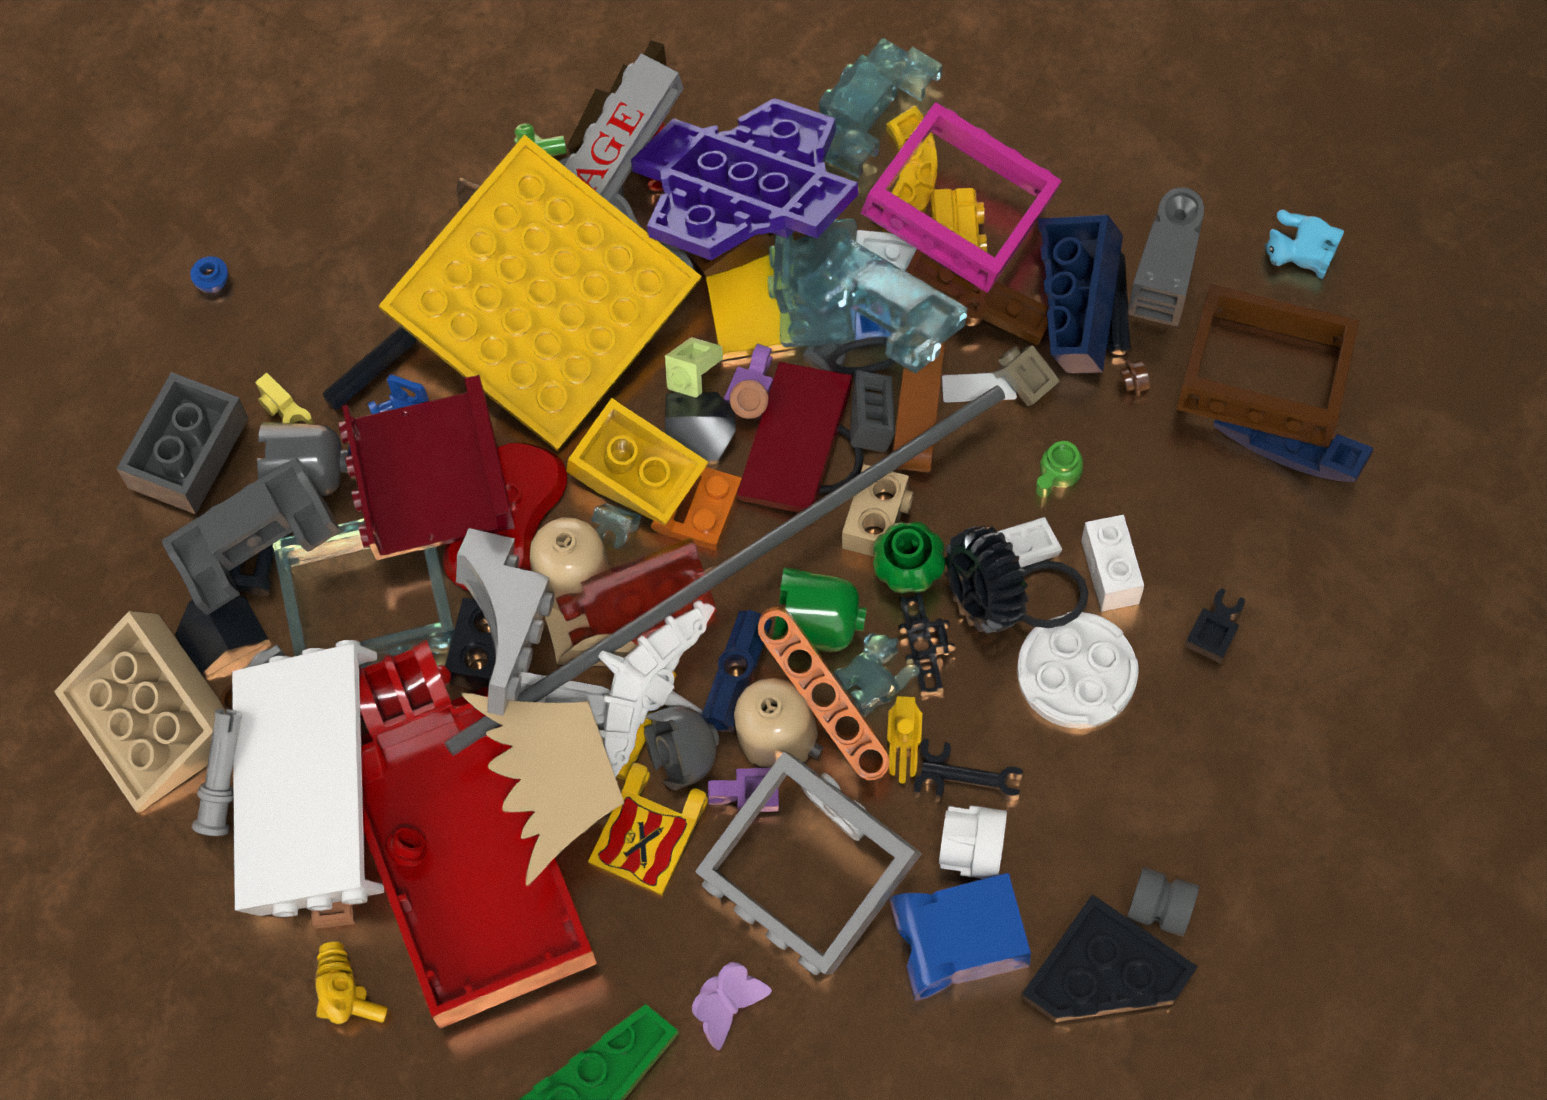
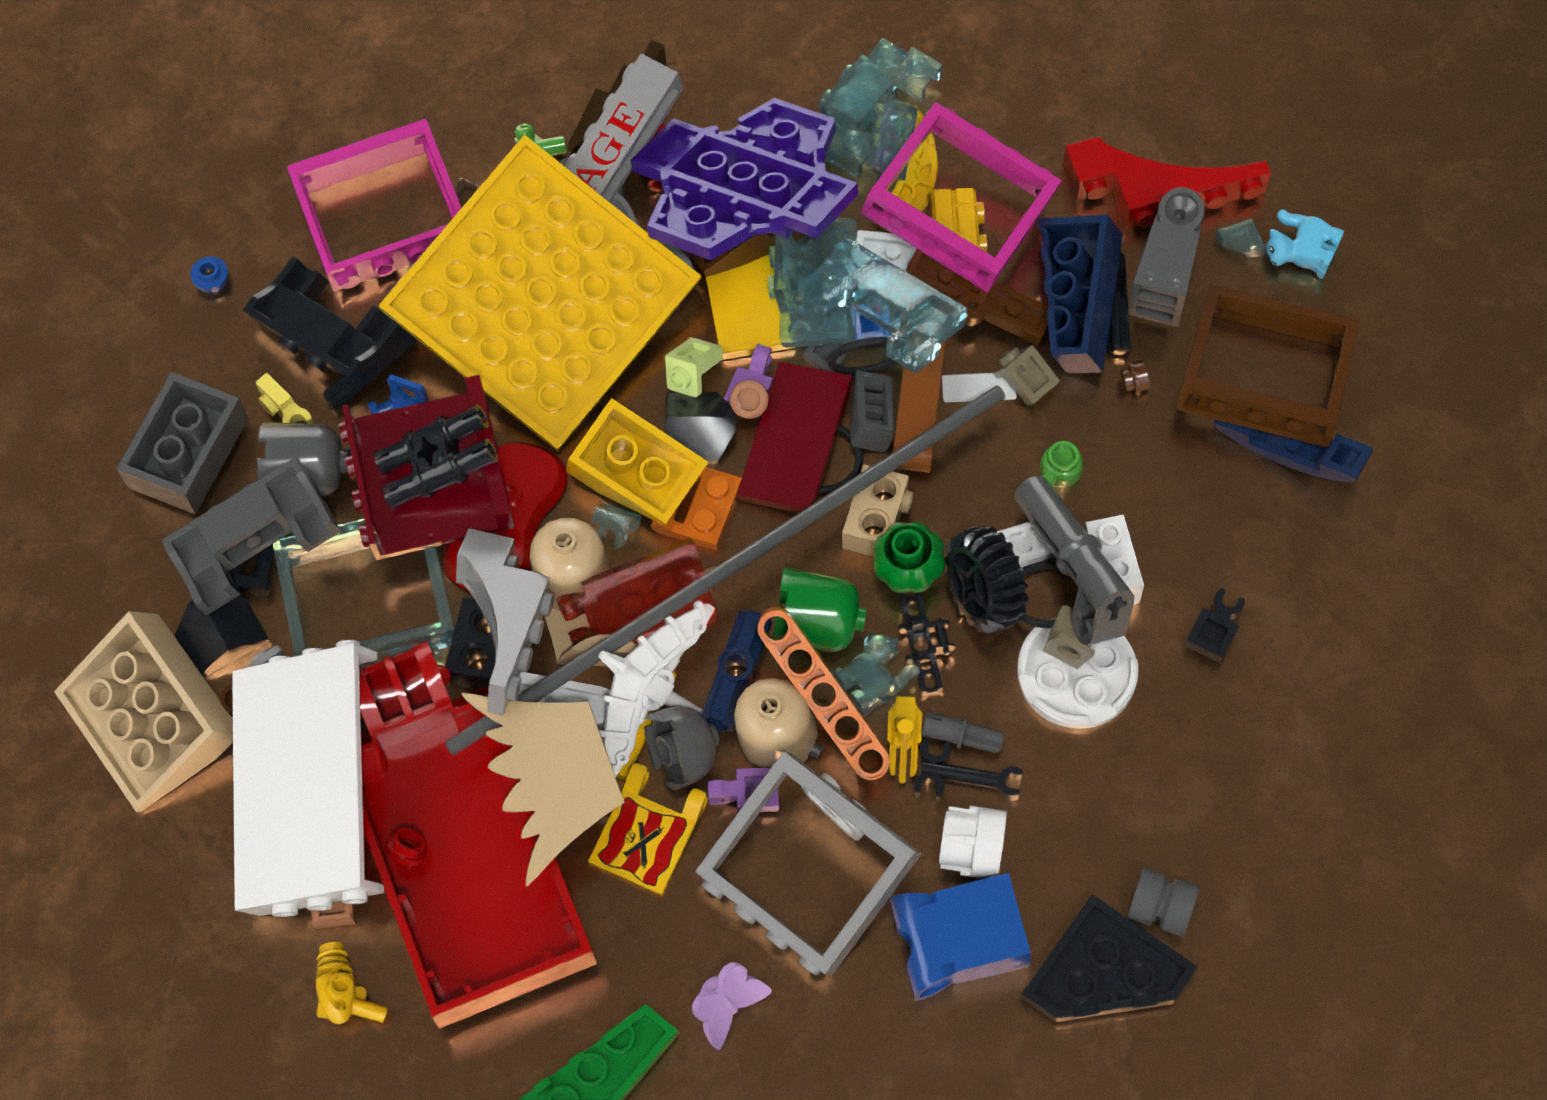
light grey pin [192,709,242,836] -> none
none -> black bracket [243,256,409,386]
none -> dark pink window [287,119,461,292]
none -> black pin [374,405,498,509]
none -> clear light blue bracket [865,96,918,181]
none -> dark grey axle [922,711,1004,753]
none -> dark grey piece [1014,476,1135,646]
none -> dark tan bracket [1042,605,1095,669]
none -> red arch [1063,136,1271,229]
none -> clear light blue tile [1216,218,1266,257]

